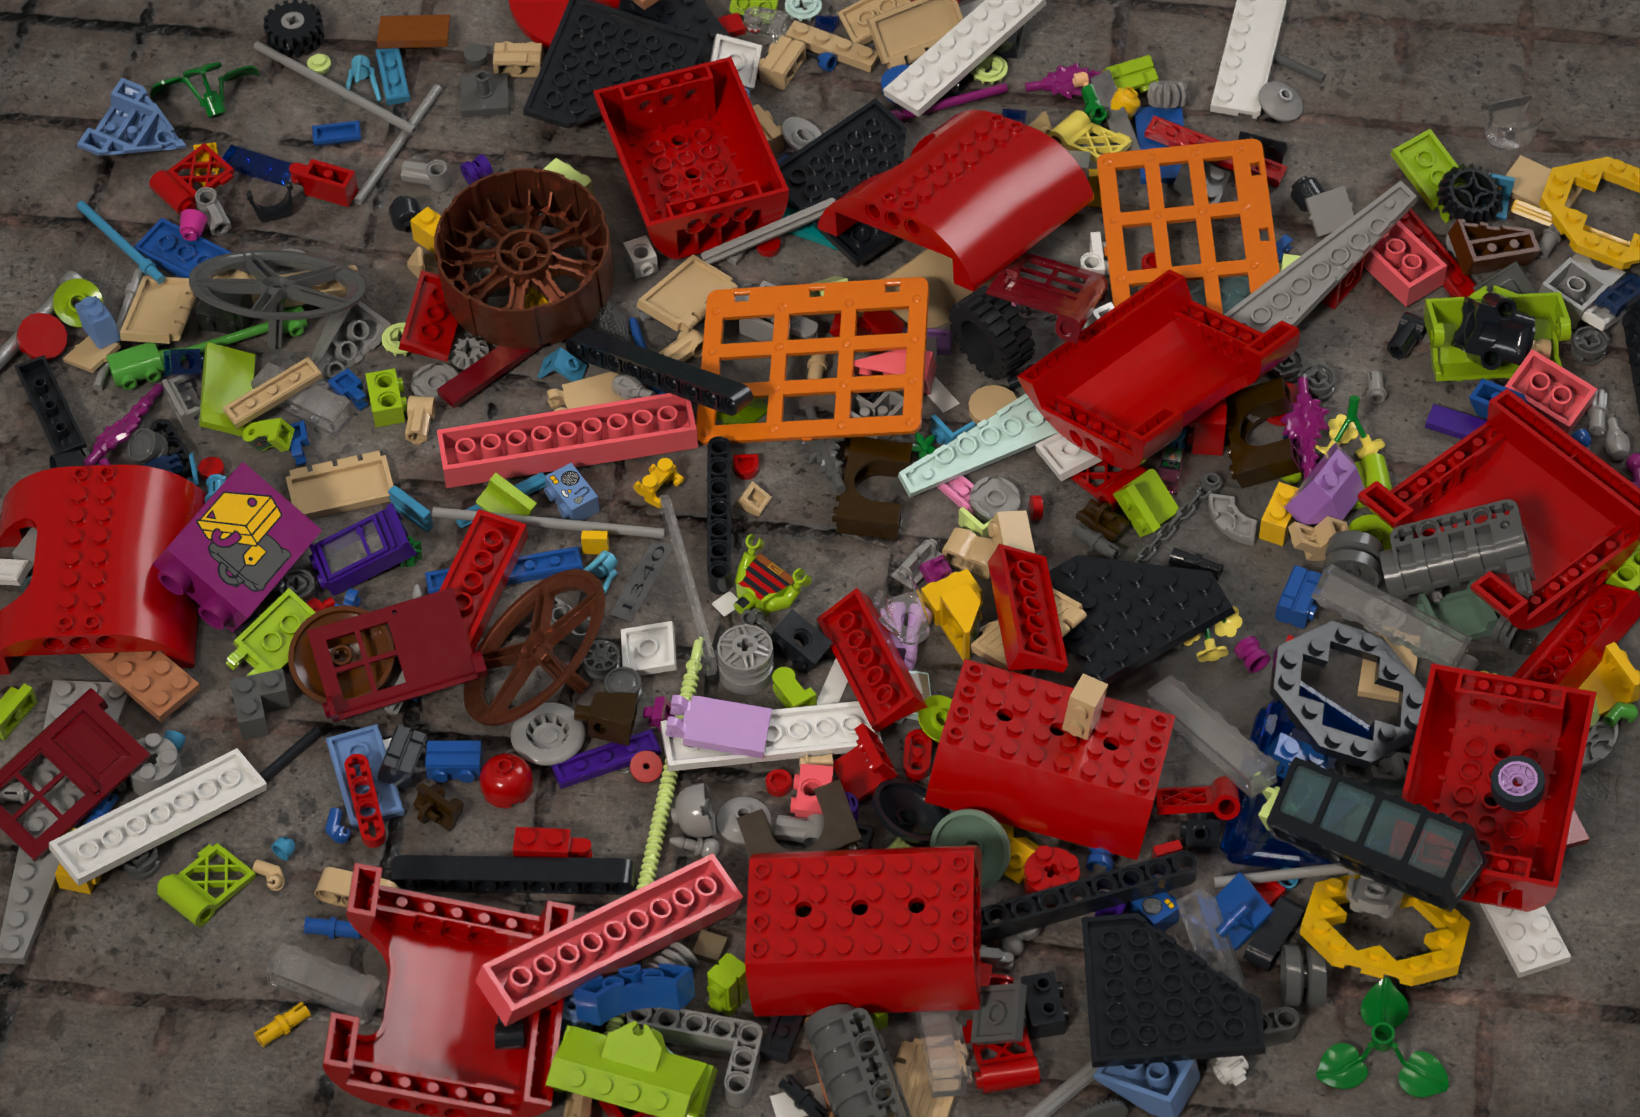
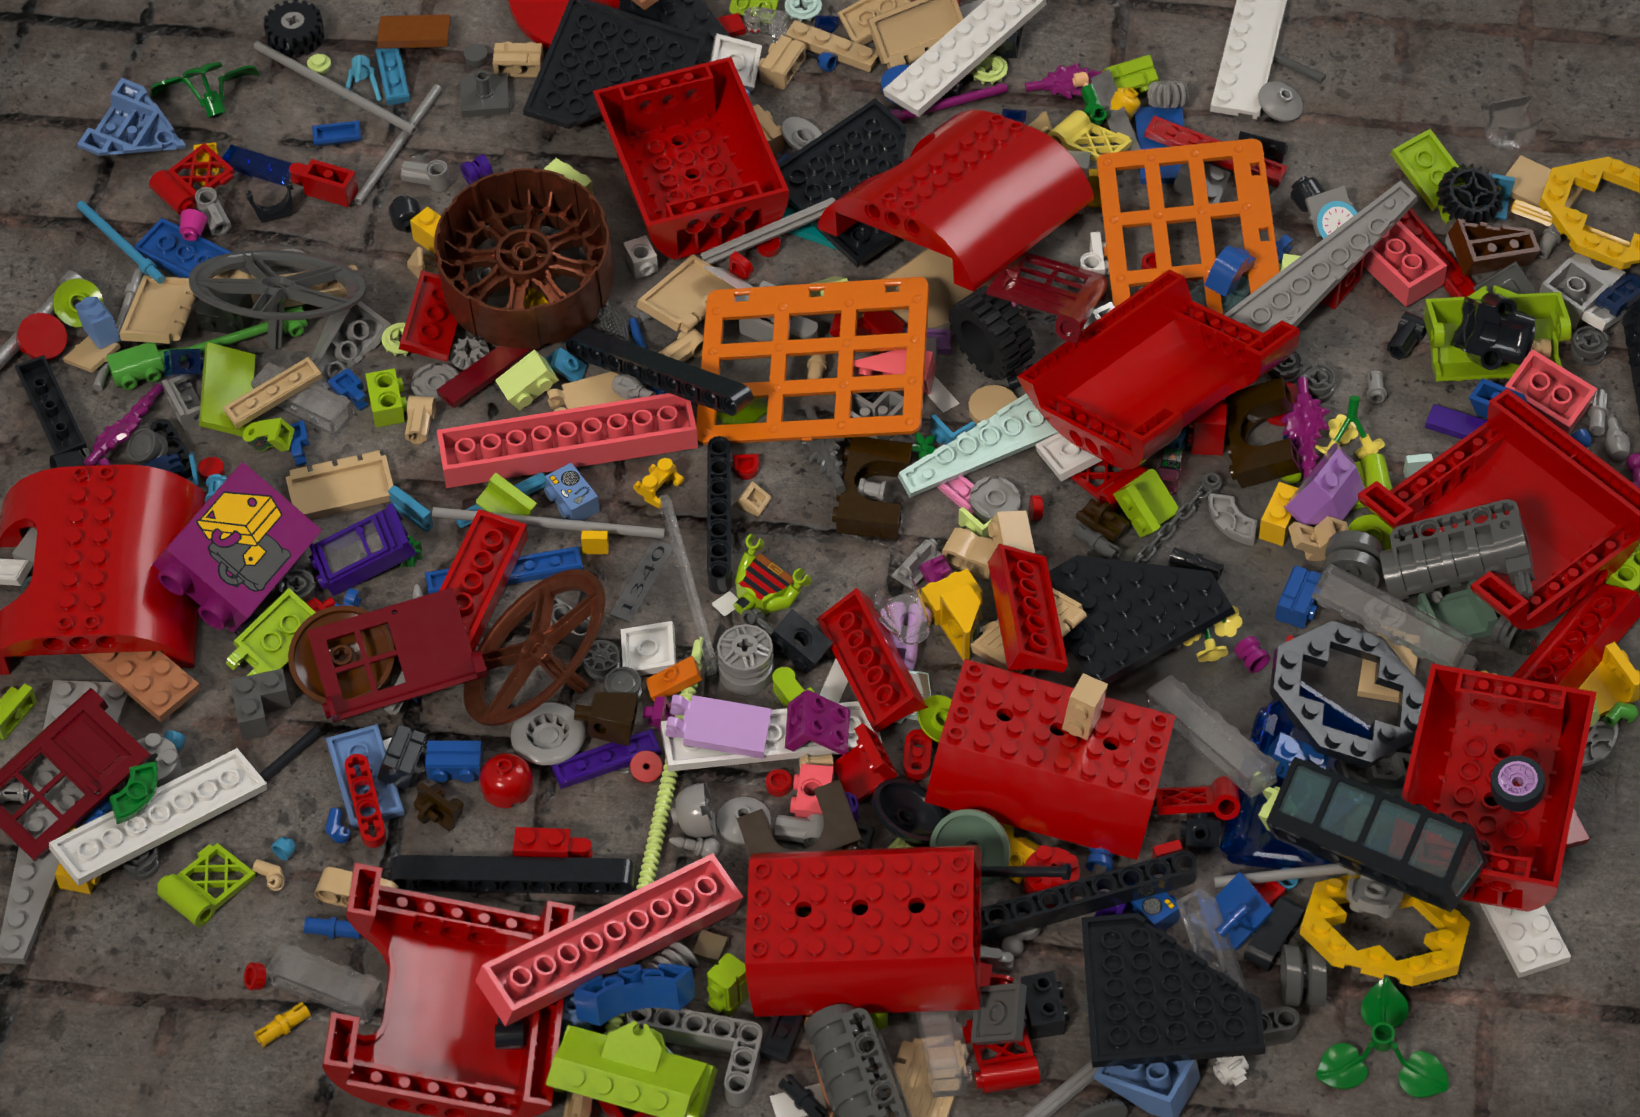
medium azure plant [583,551,618,594] -> none
none -> green tile [110,761,158,824]
none -> red tile [244,962,266,991]
none -> yellowish green brick [495,349,559,411]
none -> orange plate [645,656,702,702]
none -> white sticker [702,266,753,288]
none -> red tile [729,251,754,279]
none -> magenta bracket [785,689,850,755]
none -> light grey bush [858,478,887,502]
none -> black bar [981,863,1071,880]
none -> blue brick [1204,245,1256,297]
none -> sticker [1317,201,1357,239]
none -> light aqua tile [1403,453,1433,478]

